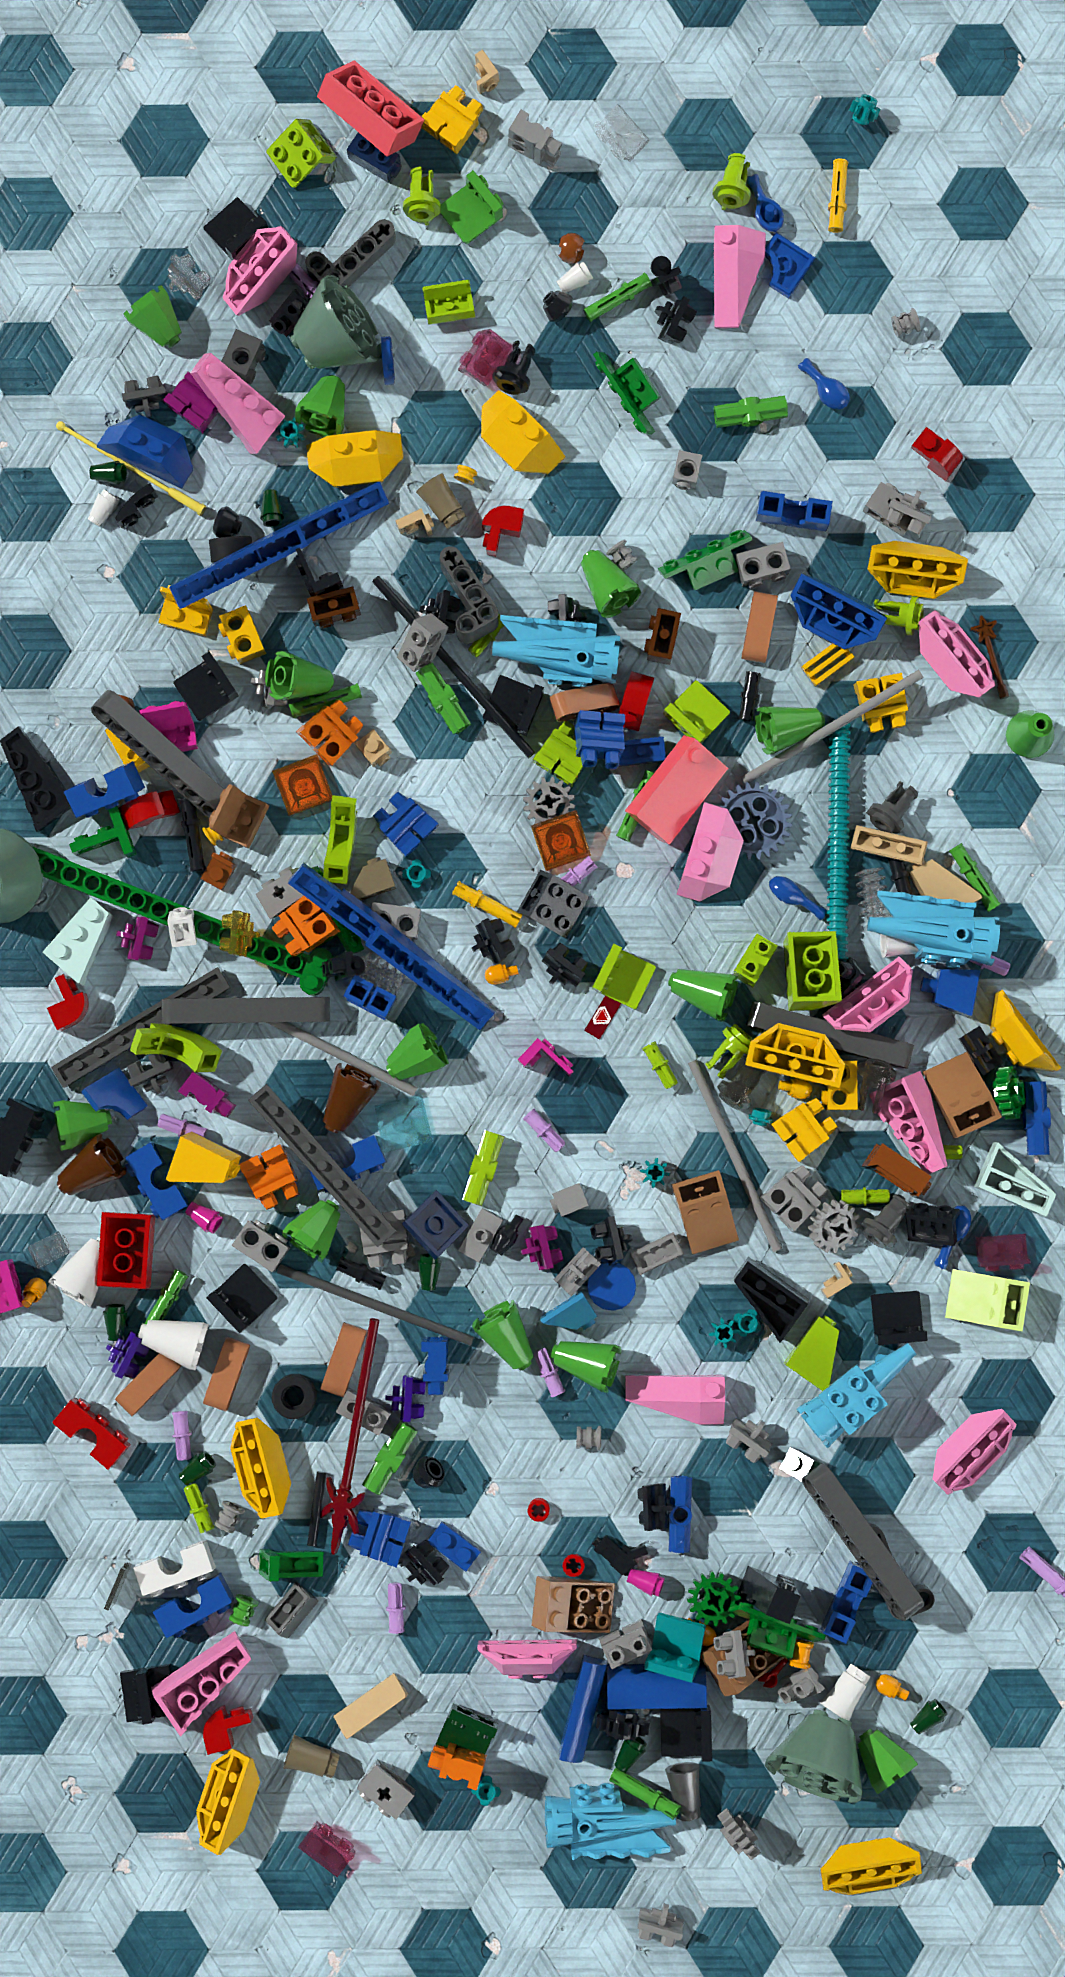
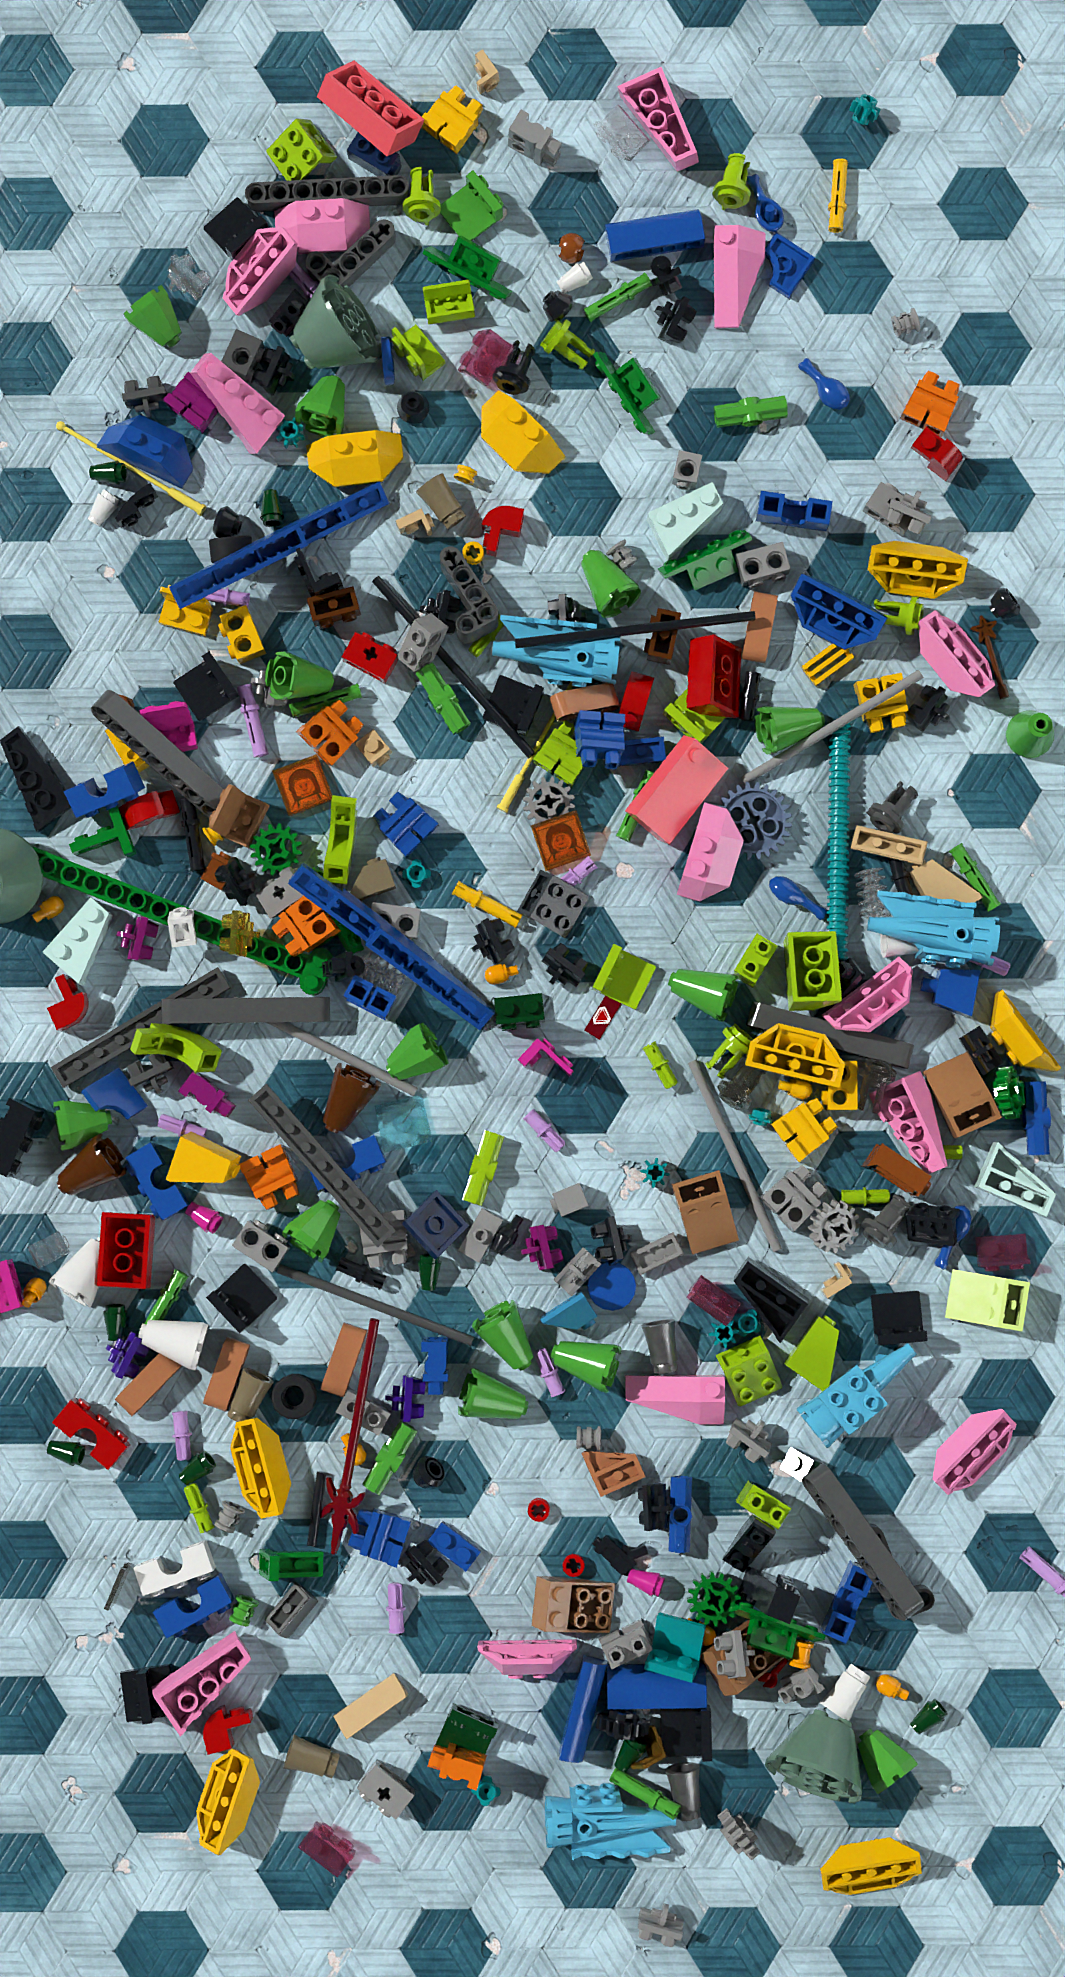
none -> light orange cylinder [32,896,64,923]
none -> dark green cone [47,1440,86,1466]
none -> lavender axle [205,587,250,608]
none -> black hips [215,857,258,906]
none -> dark tan plant [227,1368,274,1422]
none -> lavender pin [237,684,269,758]
none -> dark grey beam [245,175,410,212]
none -> green gear [250,823,303,877]
none -> black hips [253,346,296,396]
none -> bright pink wedge [274,198,370,254]
none -> light orange cylinder [340,1432,366,1466]
none -> red brick [342,632,399,684]
none -> lime bracket [391,324,446,381]
none -> black cone [397,391,429,424]
none -> green bracket [422,236,512,300]
none -> bright green cone [458,1368,528,1419]
none -> yellow bush [462,541,484,565]
none -> dark green bracket [494,993,545,1031]
none -> light yellow piece [496,659,585,813]
none -> black piece [515,611,756,649]
none -> lime piece [540,319,596,370]
none -> nougat wing [581,1451,645,1497]
none -> blue brick [604,209,705,262]
none -> bright pink wedge [617,67,699,172]
none -> pearl gold bracket [631,1725,666,1769]
none -> flat silver plant [641,1319,678,1374]
none -> light aqua wedge [647,482,723,561]
none -> red slope [686,634,742,718]
none -> clear pink bracket [686,1275,741,1326]
none -> lime bracket [716,1336,783,1407]
none -> black slope [722,1514,776,1572]
none -> lime hips [736,1480,791,1529]
none -> orange hips [900,371,960,437]
none -> black hips [907,685,950,732]
none -> black cone [989,588,1021,619]

